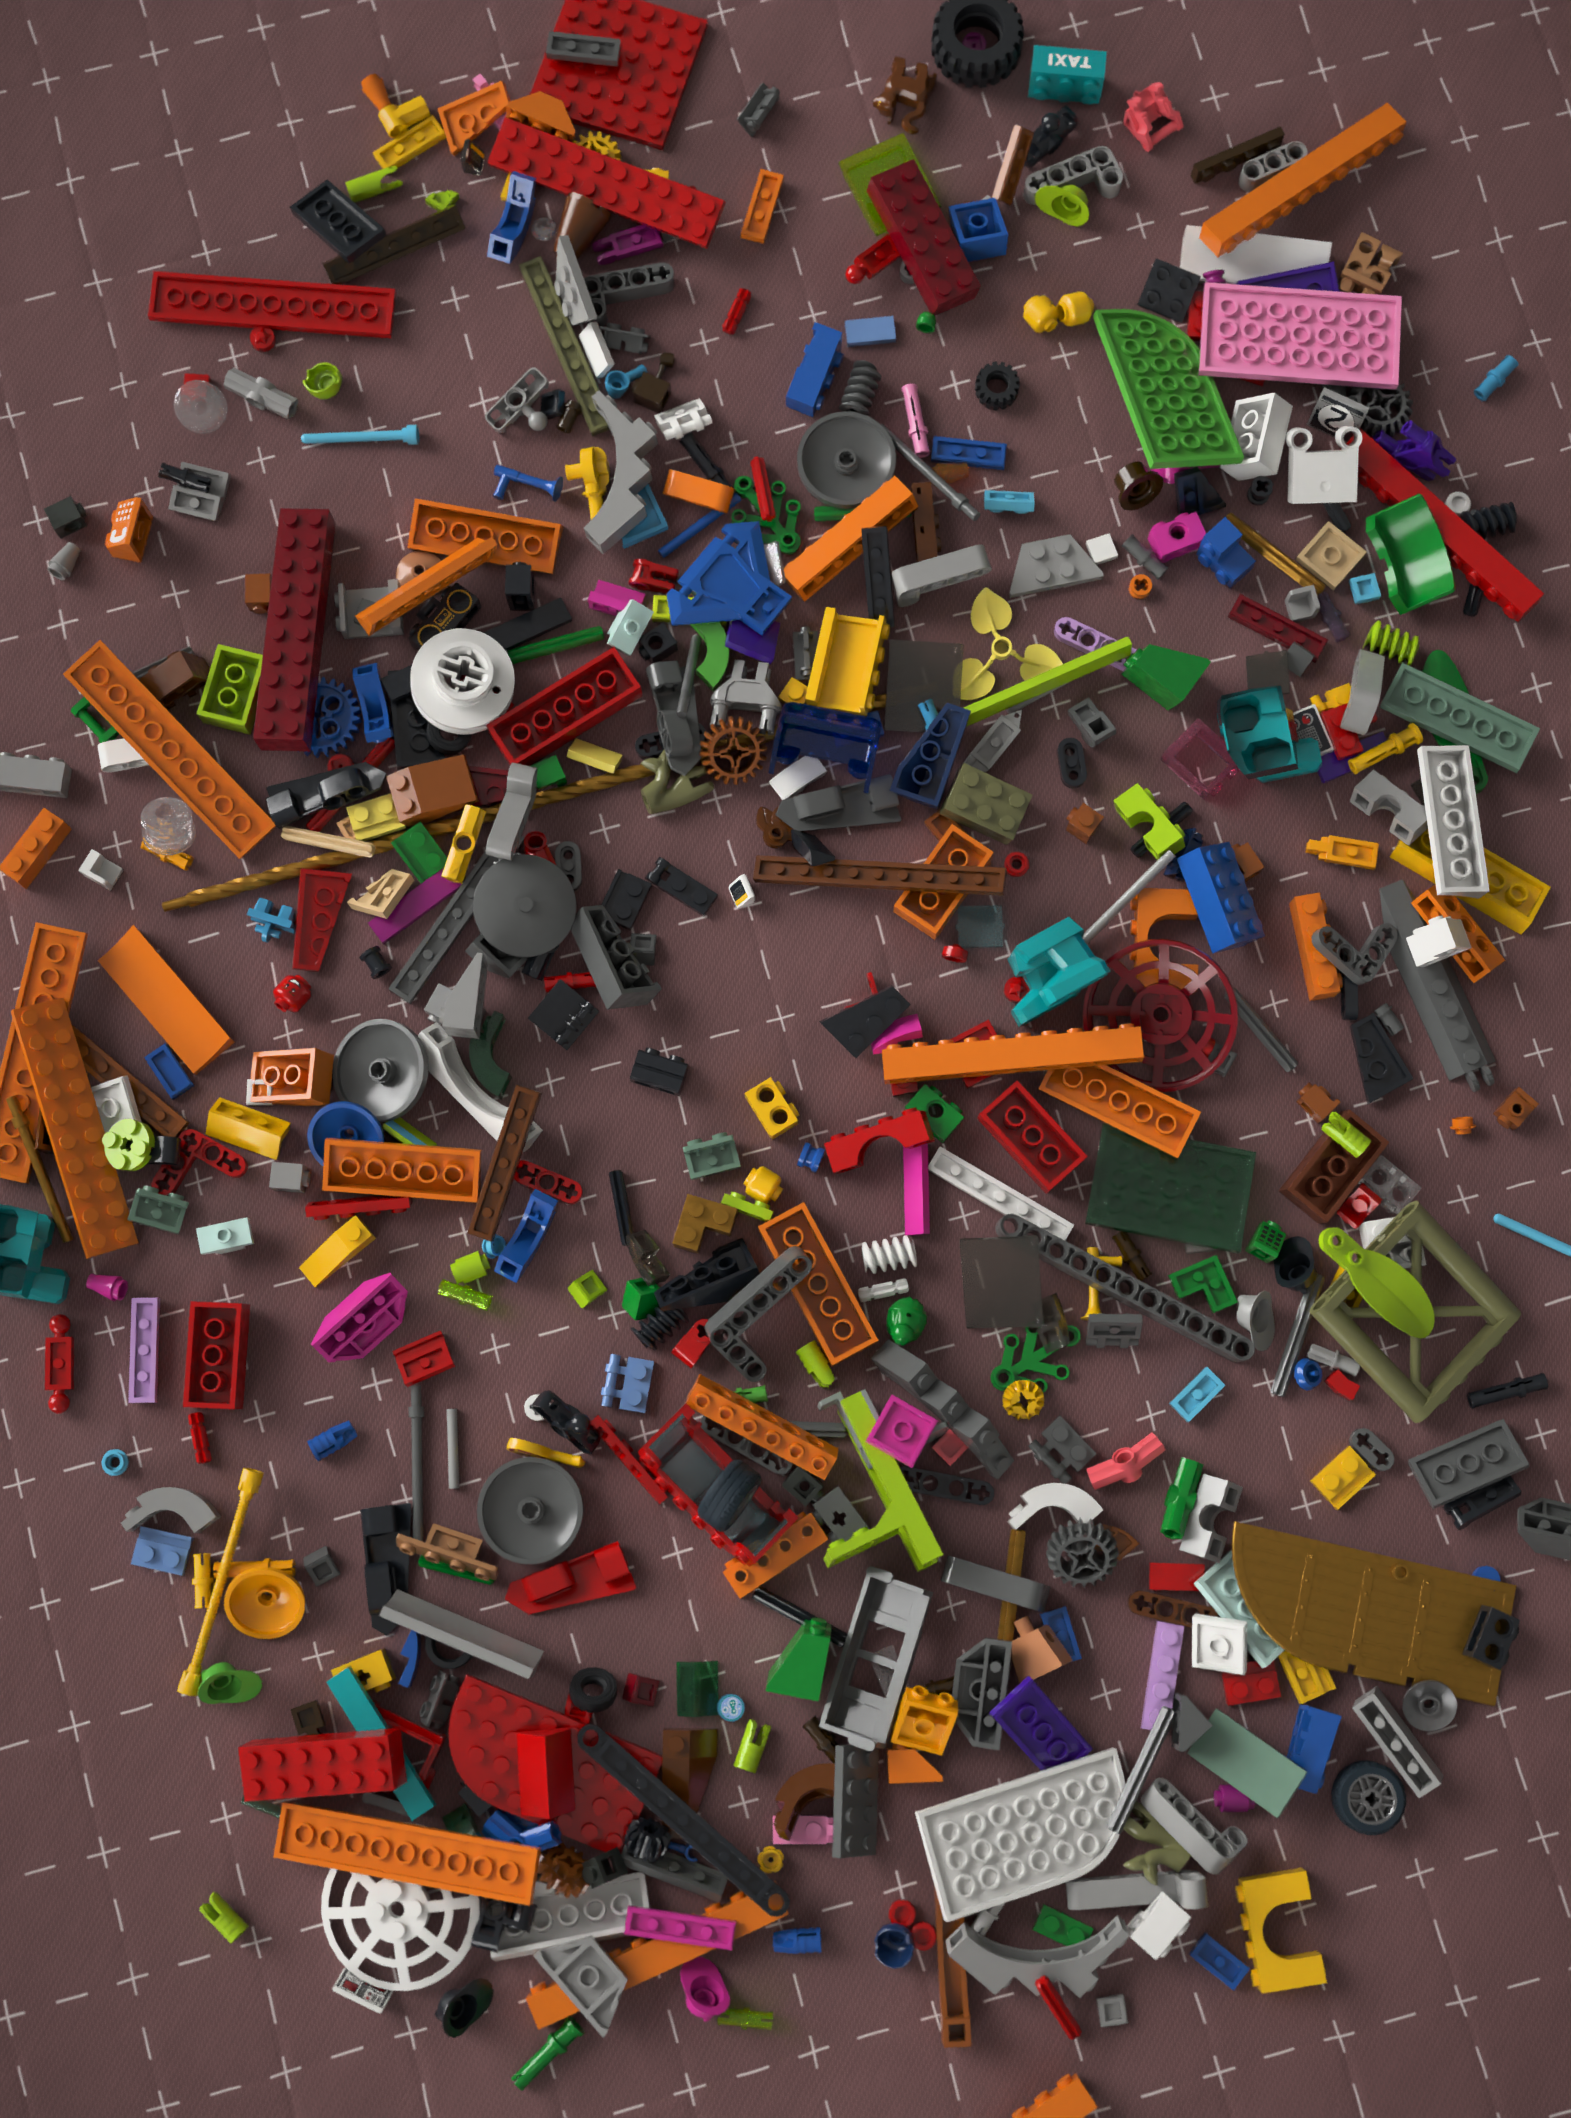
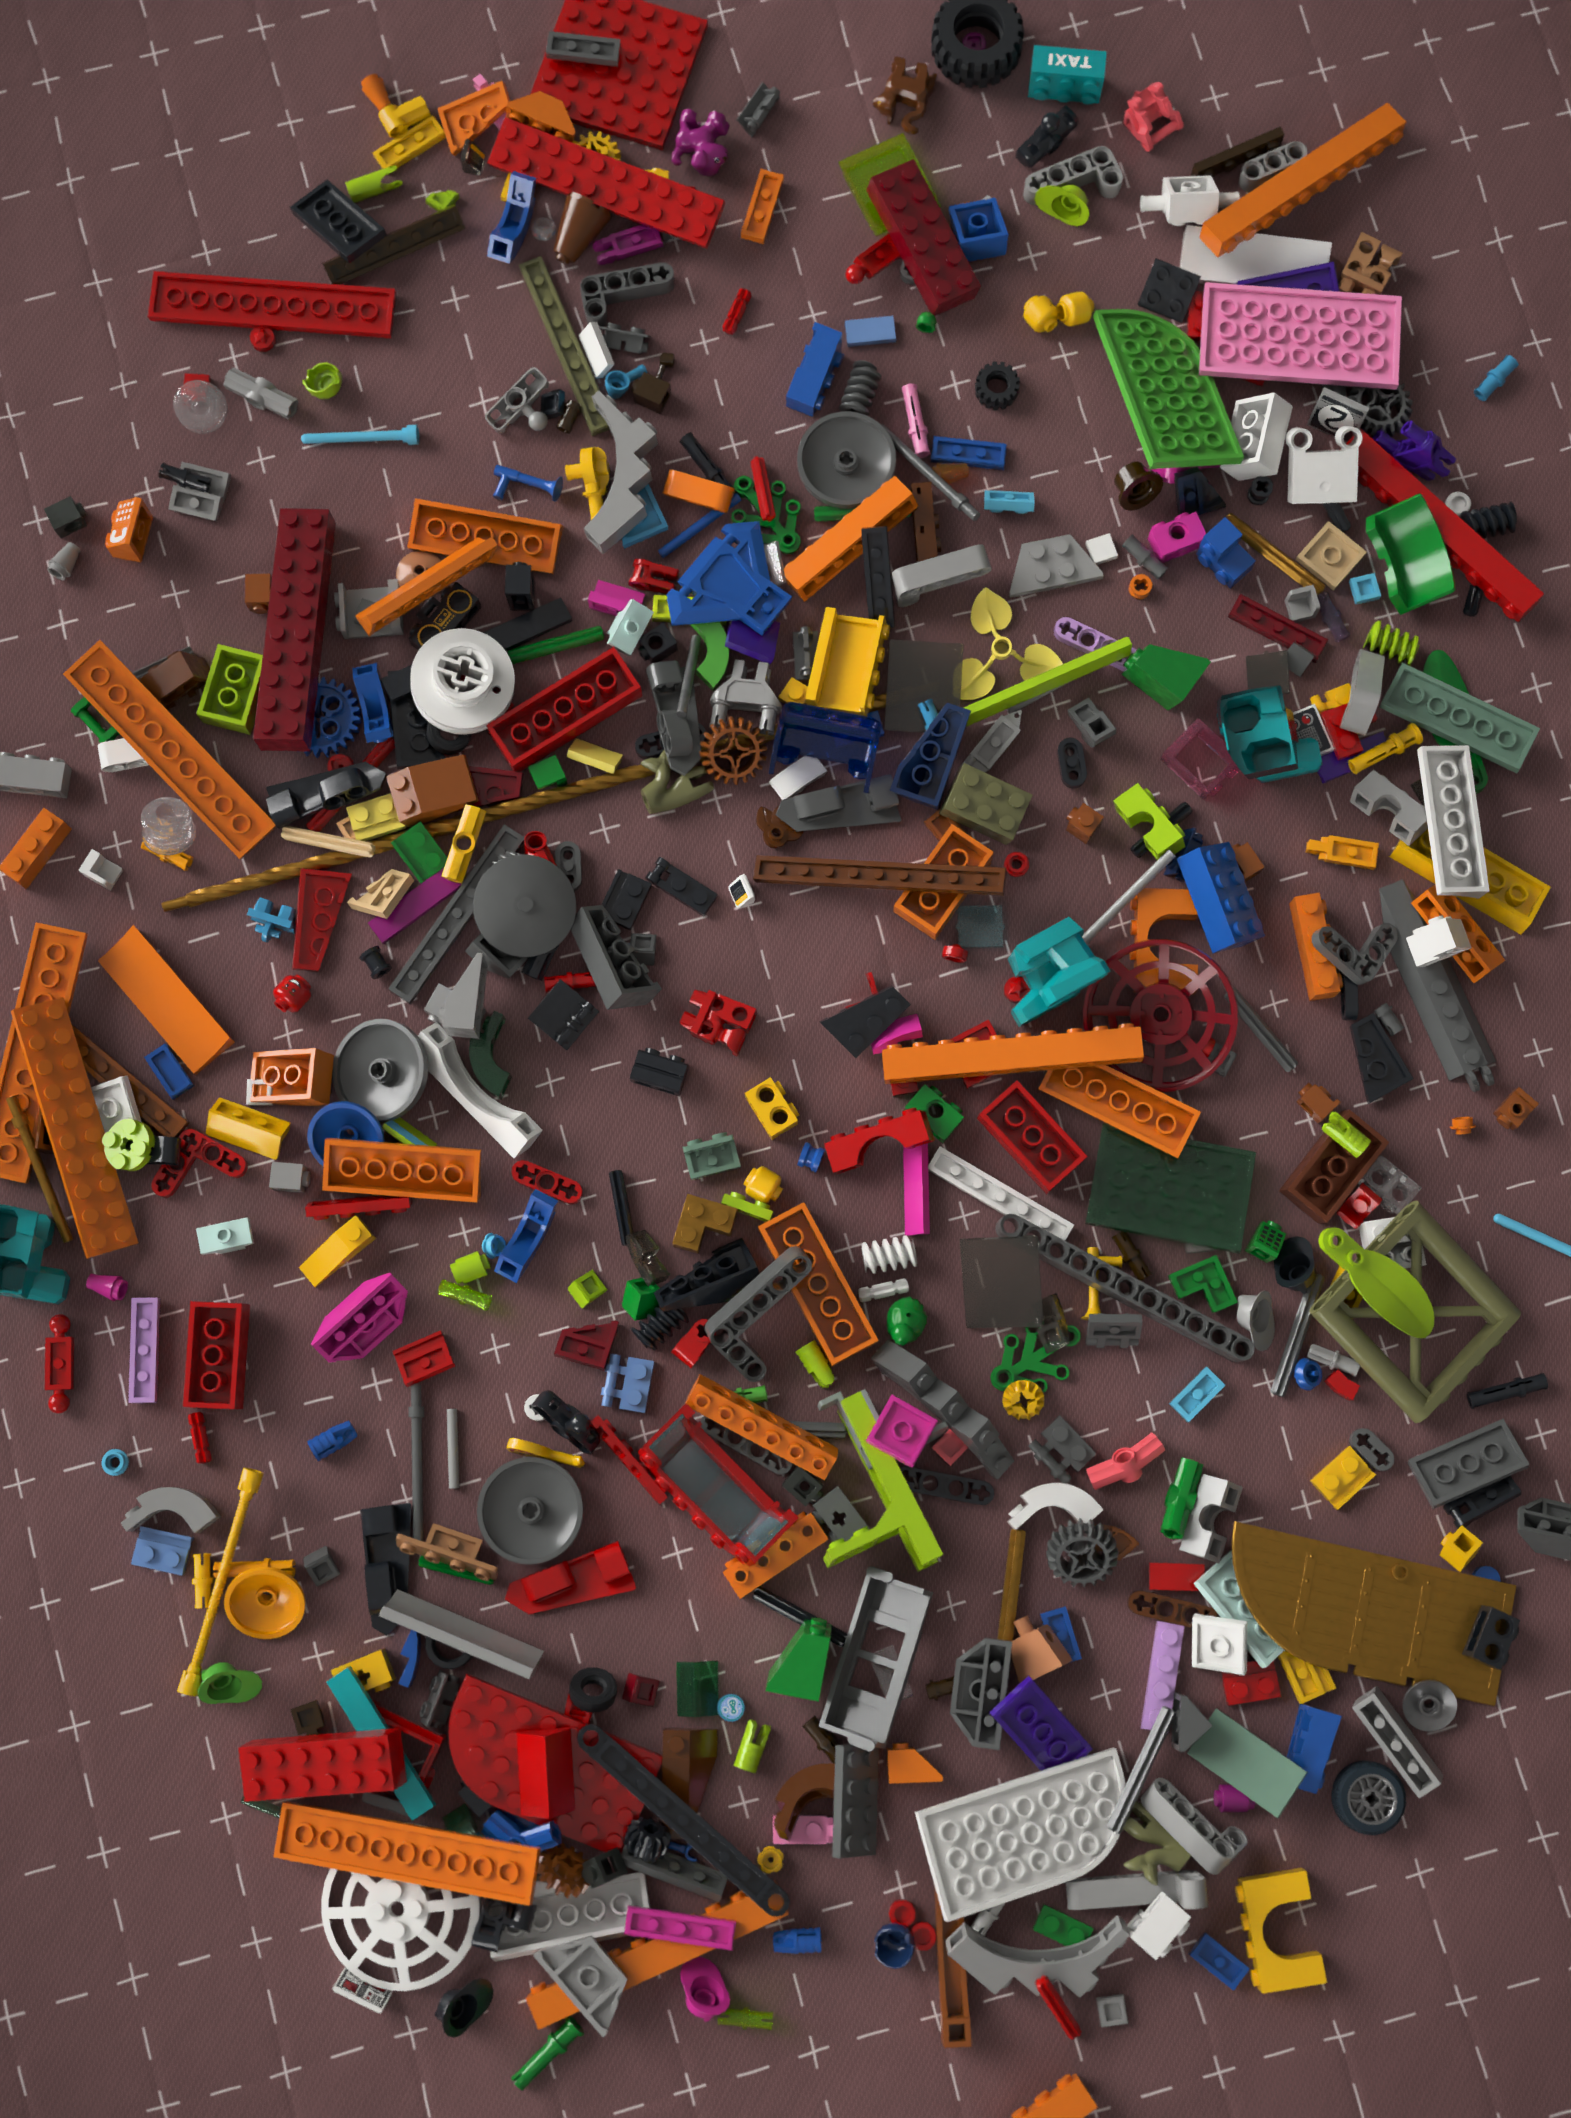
sand green bracket [127,1185,189,1234] -> none
lime hinge [199,1892,249,1944] -> none
reddish brown tile [467,1085,542,1242] -> none
light grey beam [485,762,538,861] -> none
light grey wing [555,235,597,325] -> none
white plate [654,398,712,441] -> none
black wheel [698,1459,761,1532] -> none
black slope [791,829,835,866] -> none
light orange plate [890,1686,958,1756] -> none
dark grey beam [941,1555,1051,1613] -> none
dark orange tile [992,125,1034,205] -> none
magenta bush [1203,269,1226,285] -> none
none -> dark red wing [554,1320,619,1371]
none -> magenta animal [671,109,730,177]
none -> red hips [680,990,758,1056]
none -> white brick [1140,175,1240,226]
none -> yellow brick [1439,1525,1483,1572]

